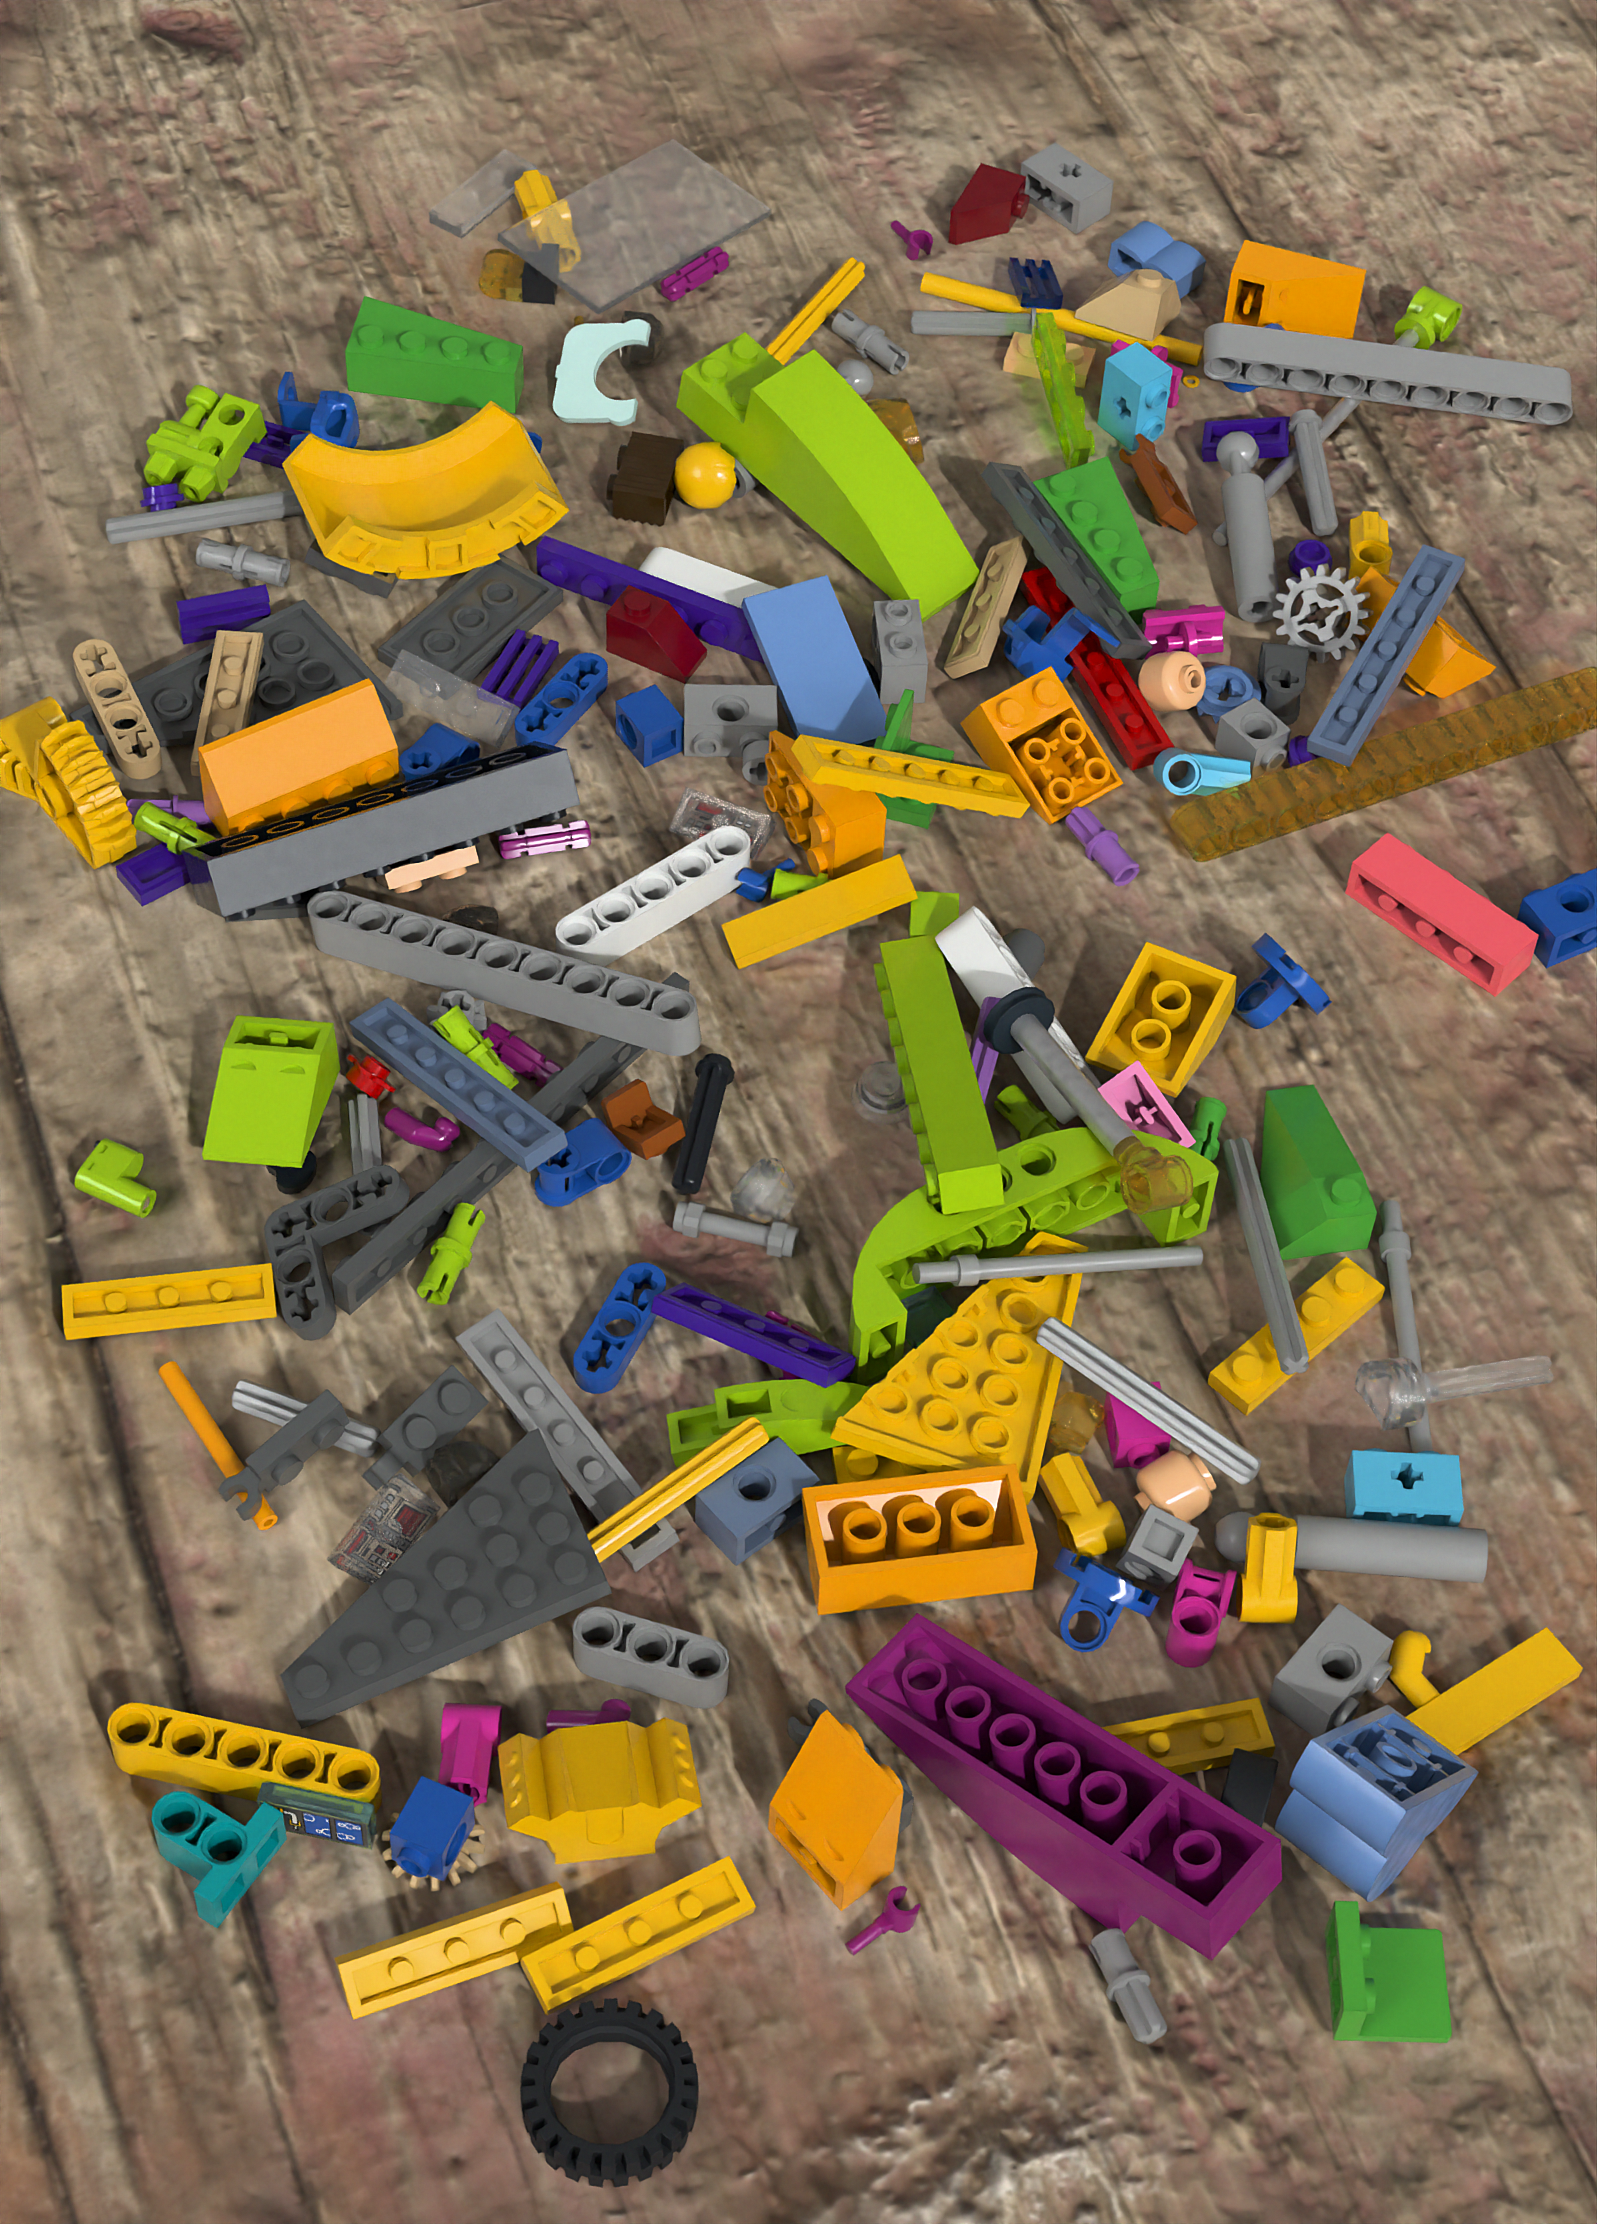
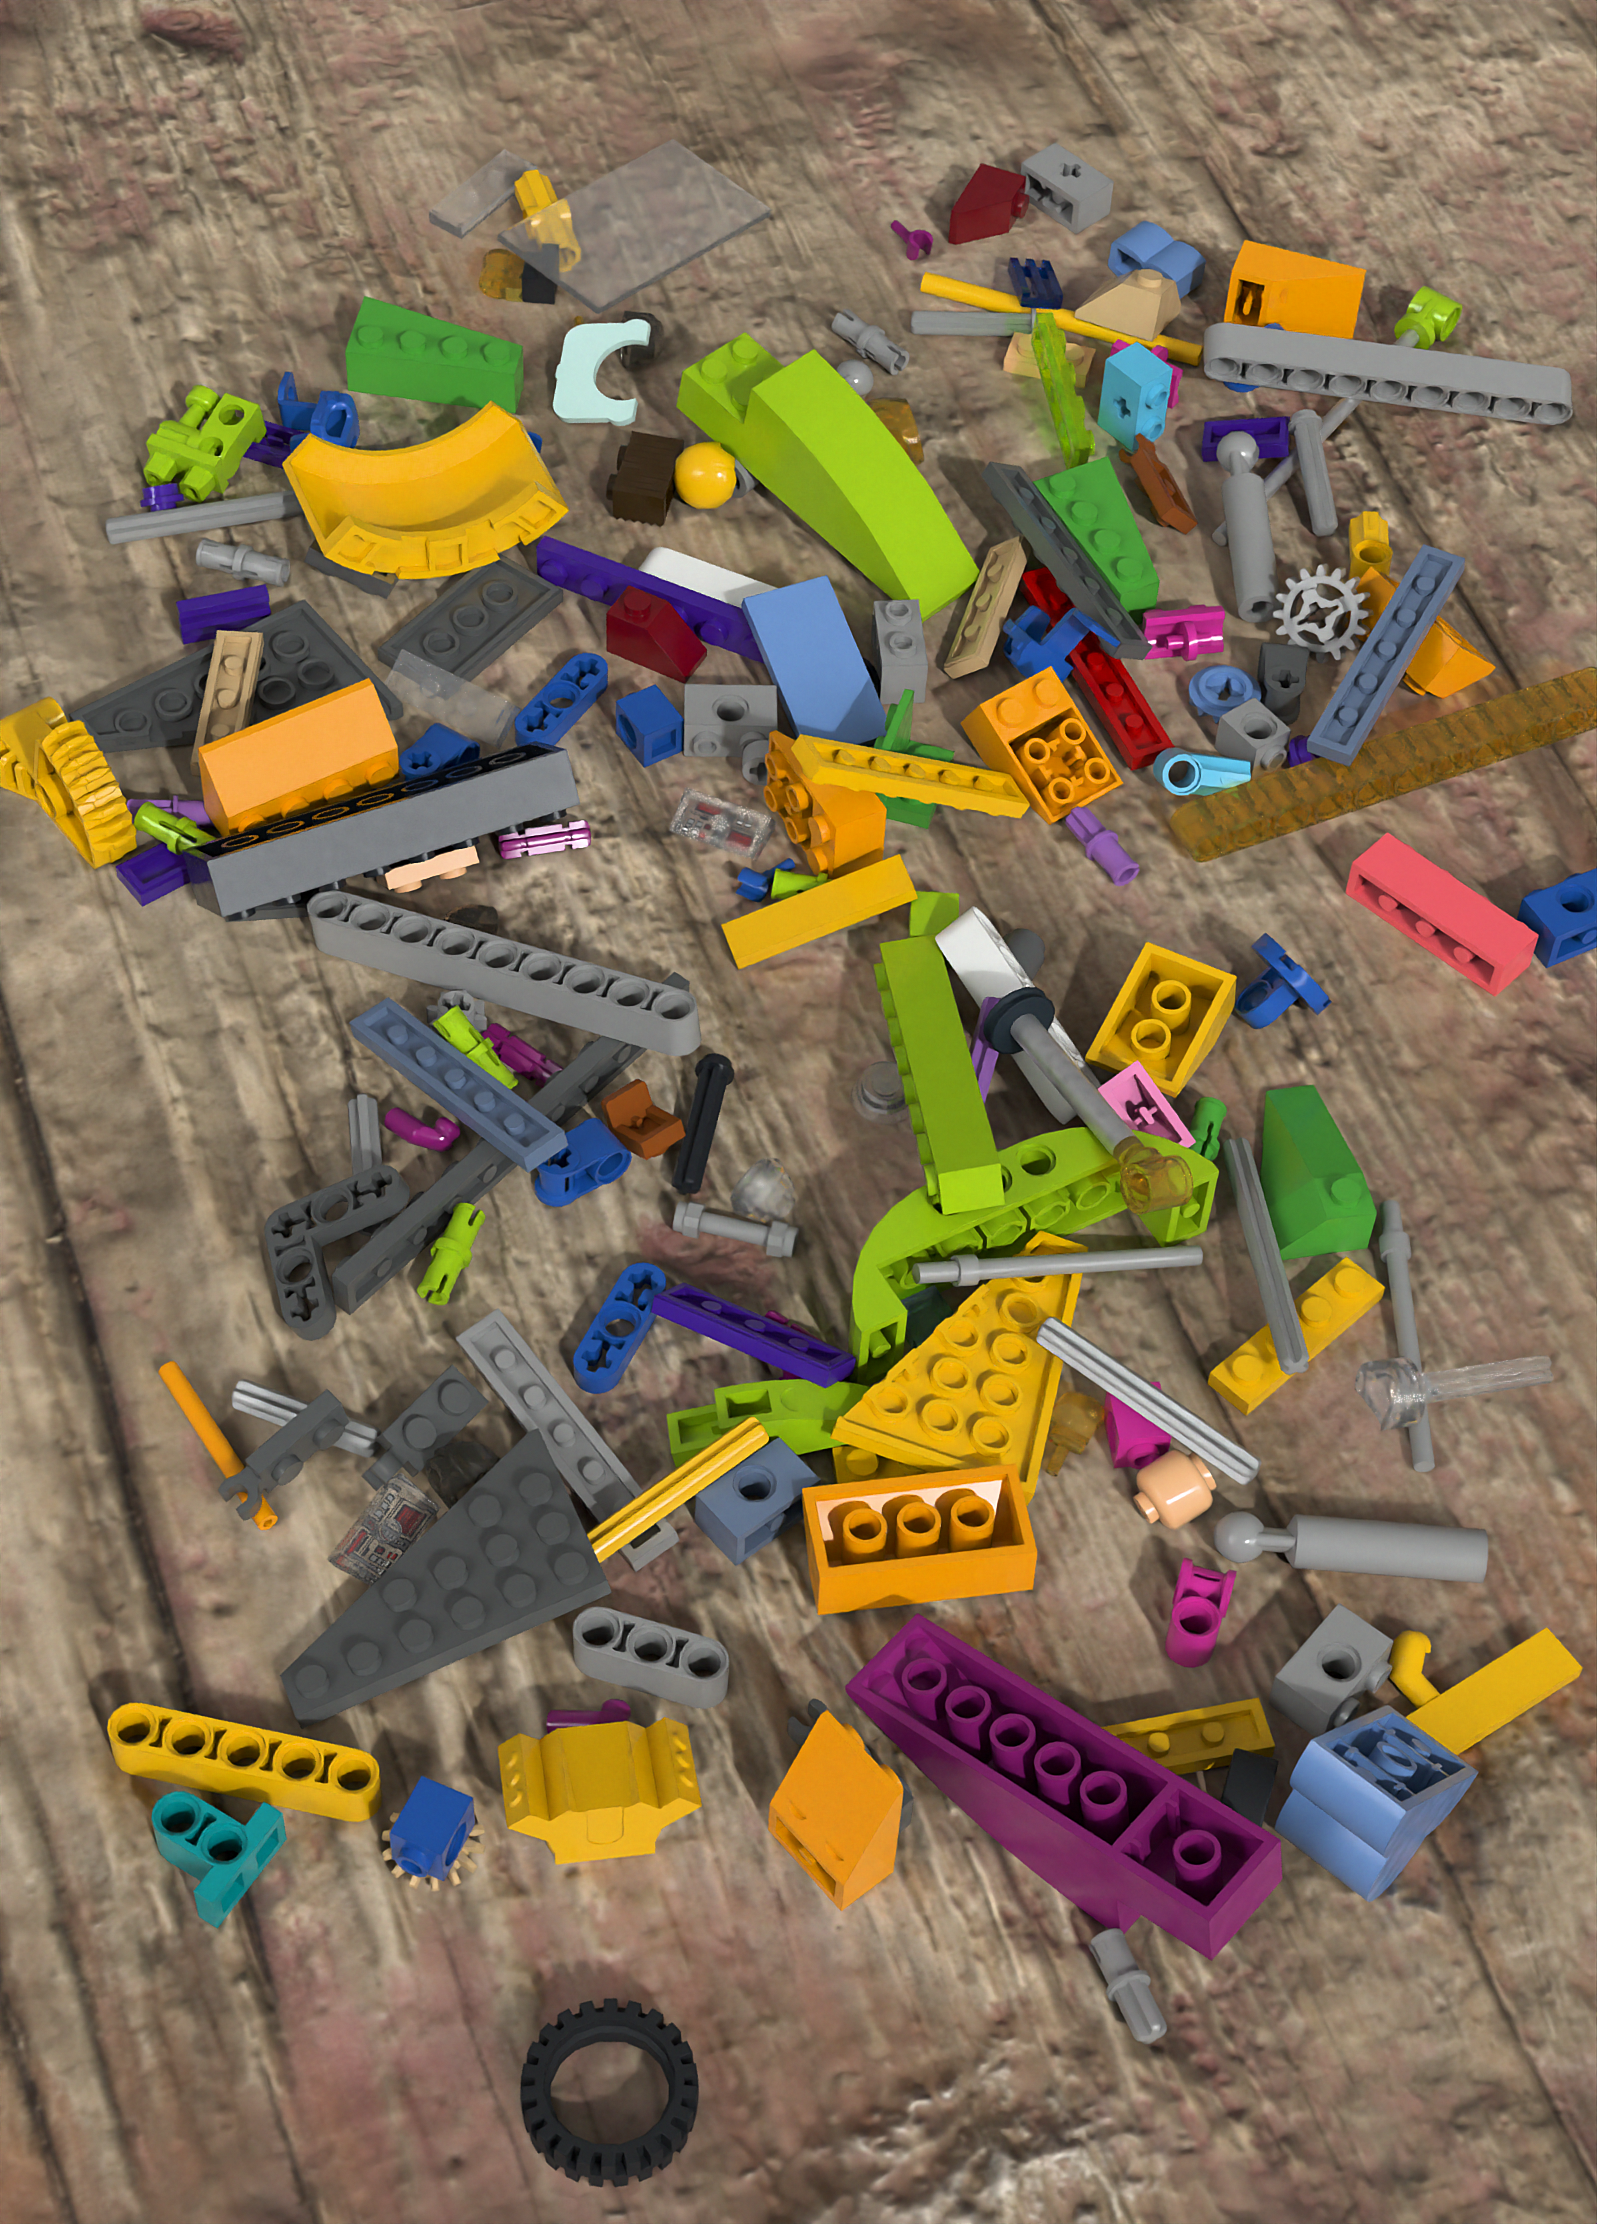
yellow plate [61,1263,277,1340] -> none
tan beam [73,639,163,779] -> none
lime piece [74,1138,156,1218] -> none
lime slope [202,1015,341,1168] -> none
tile [257,1781,377,1850] -> none
black piece [266,1151,317,1195] -> none
yellow plate [334,1881,574,2020] -> none
red plate [345,1054,396,1099] -> none
dark pink piece [438,1702,502,1808] -> none
dark purple tile [479,629,559,713] -> none
yellow plate [520,1856,756,2016] -> none
white beam [555,826,750,967] -> none
magenta axle [660,246,729,302] -> none
yellow axle [765,257,865,366] -> none
magenta hand [845,1886,921,1956] -> none
lime pin [994,1085,1061,1141] -> none
yellow piece [1038,1452,1126,1563] -> none
blue tile [1053,1547,1161,1652] -> none
light grey brick [1115,1504,1199,1592] -> none
light nougat head [1138,651,1206,712] -> none
yellow piece [1183,375,1200,388] -> none
yellow piece [1236,1513,1298,1624] -> none
dark purple plate [1288,539,1333,578] -> none
bright green bracket [1324,1901,1452,2043] -> none
medium azure brick [1344,1448,1464,1527] -> none

